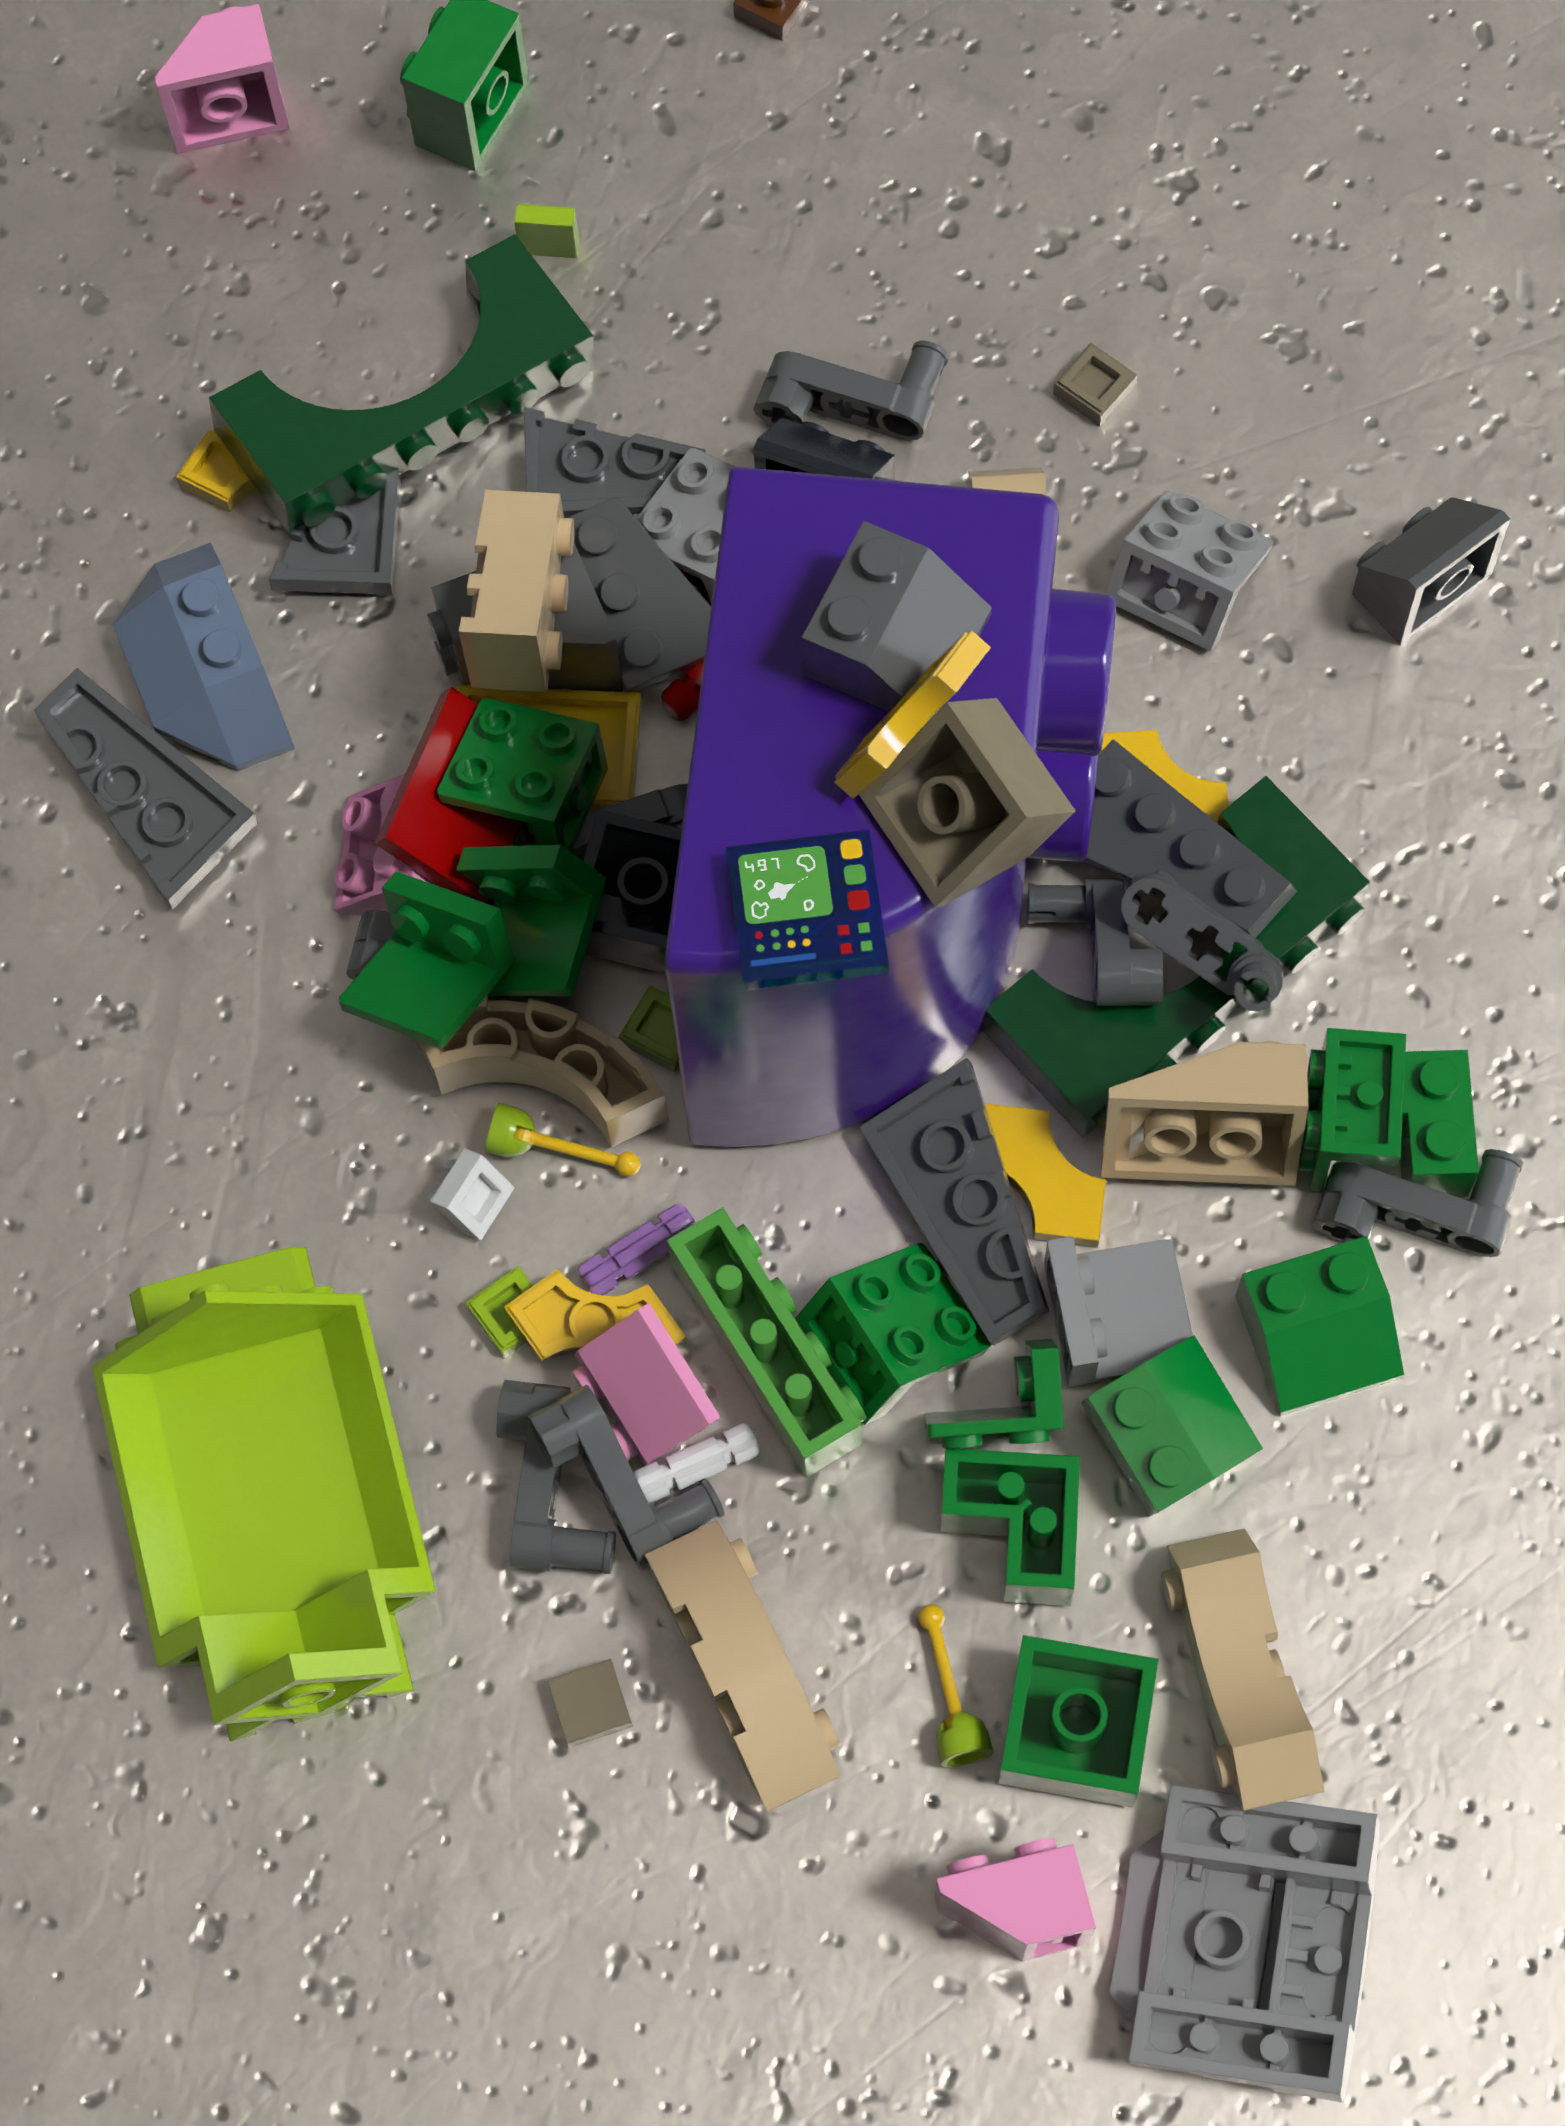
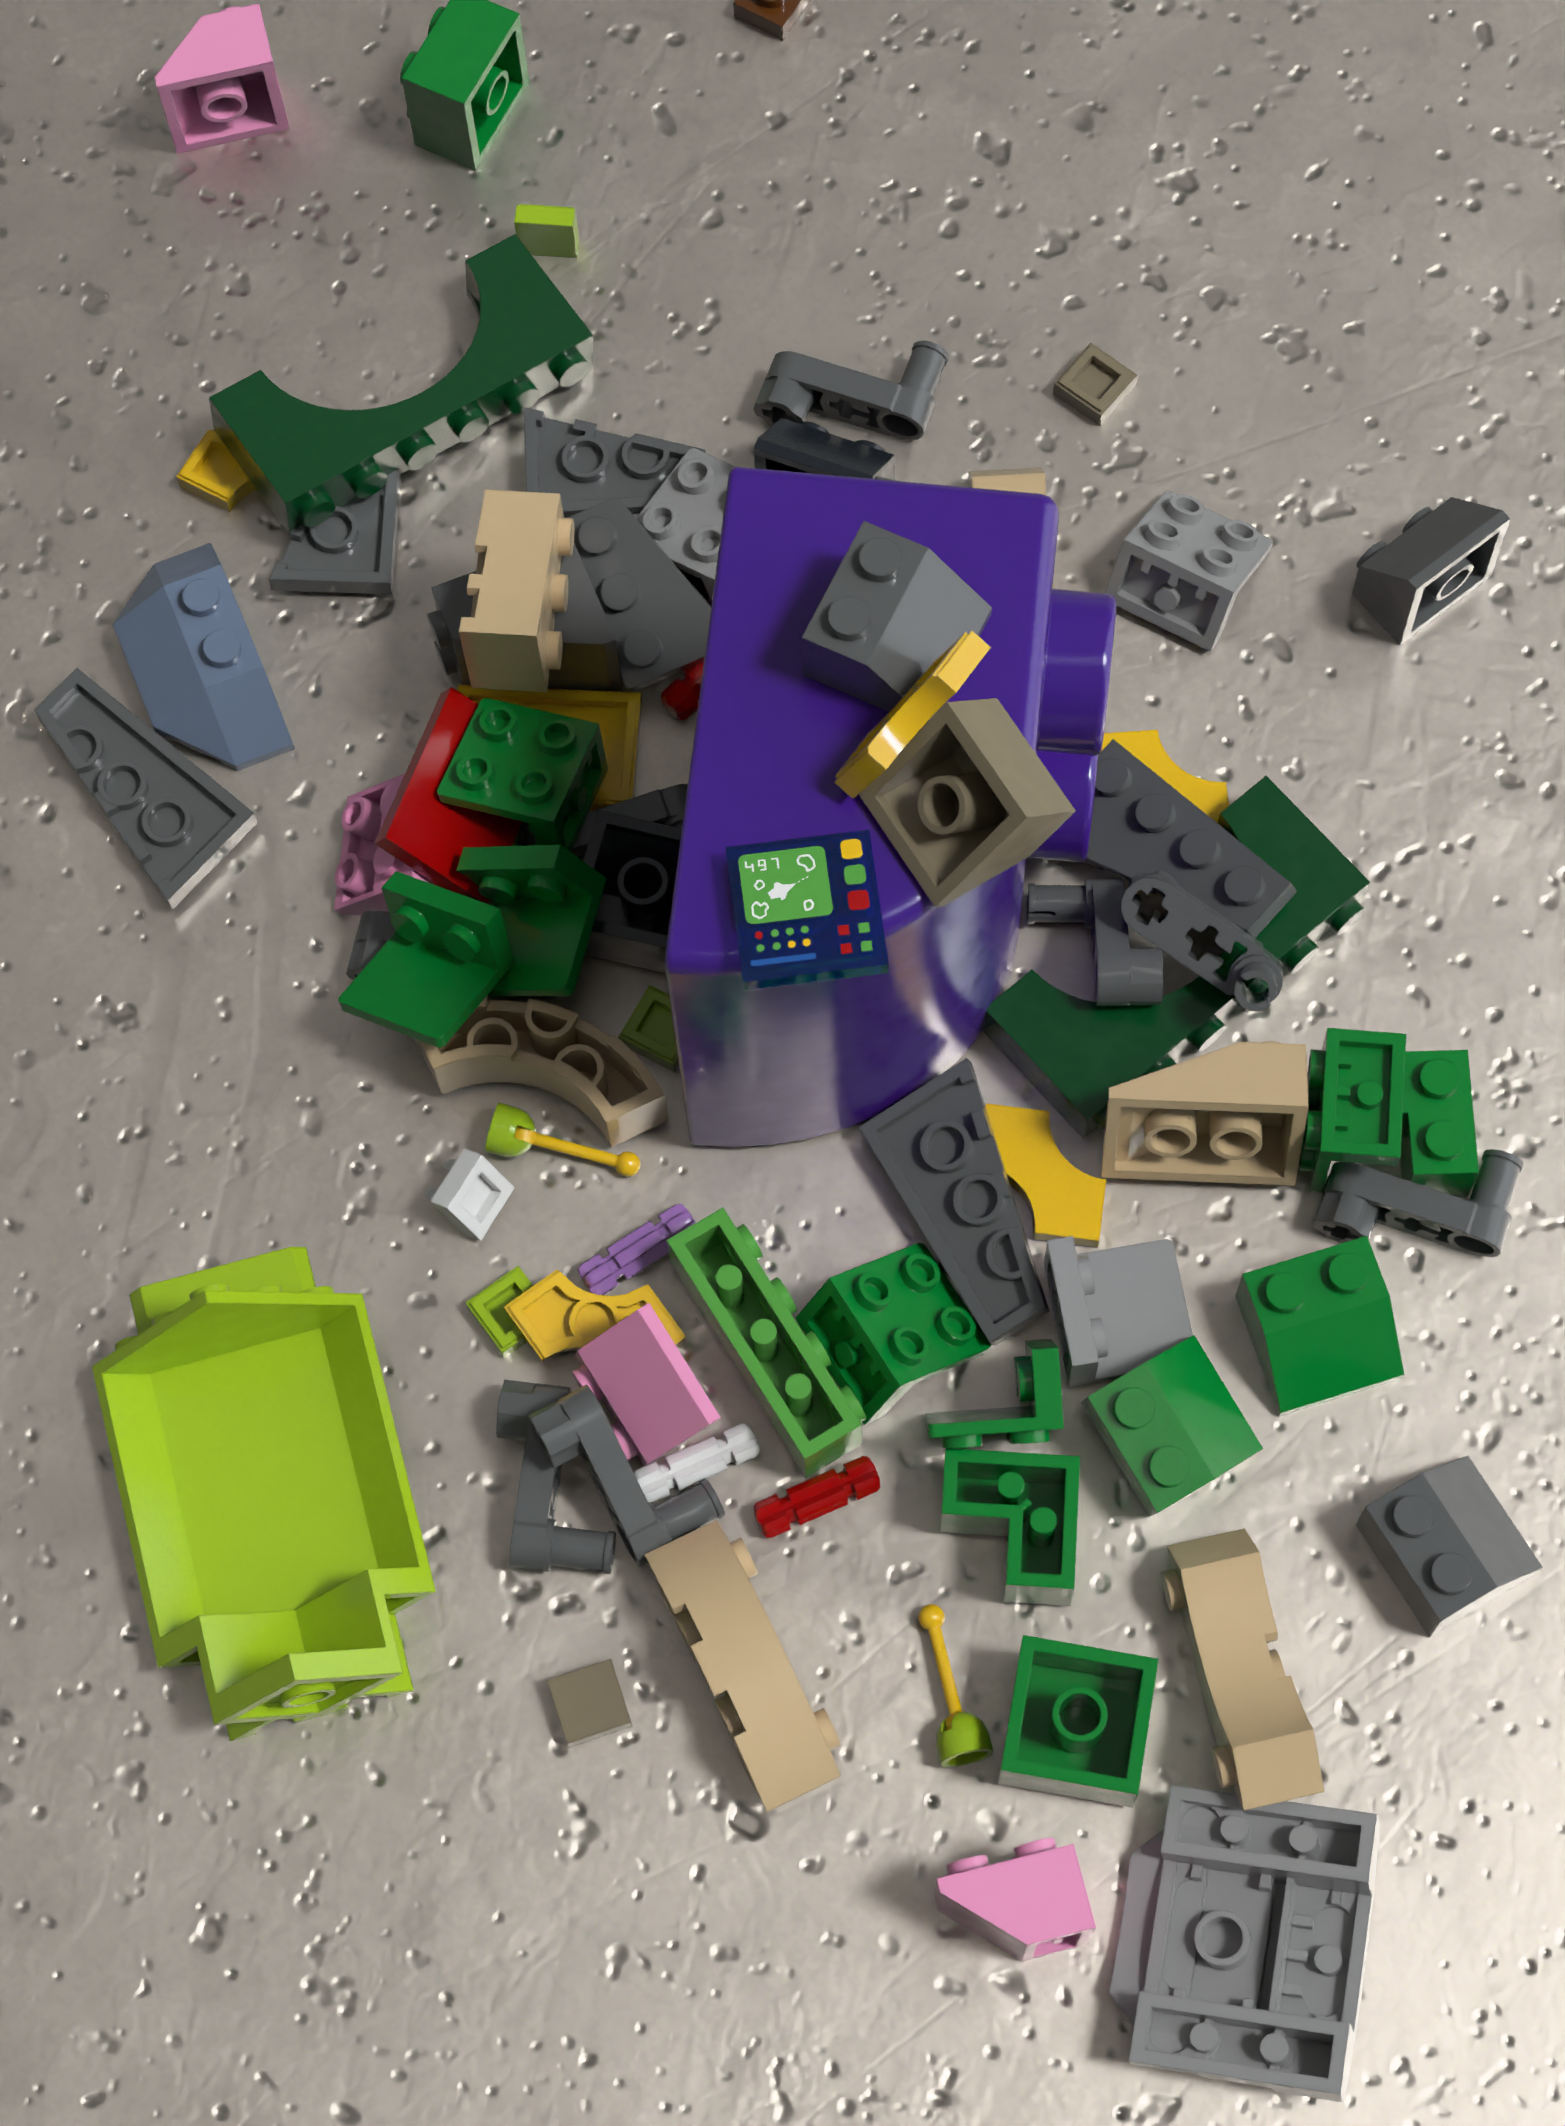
none -> red axle [753,1456,880,1538]
none -> dark grey slope [1356,1456,1543,1638]

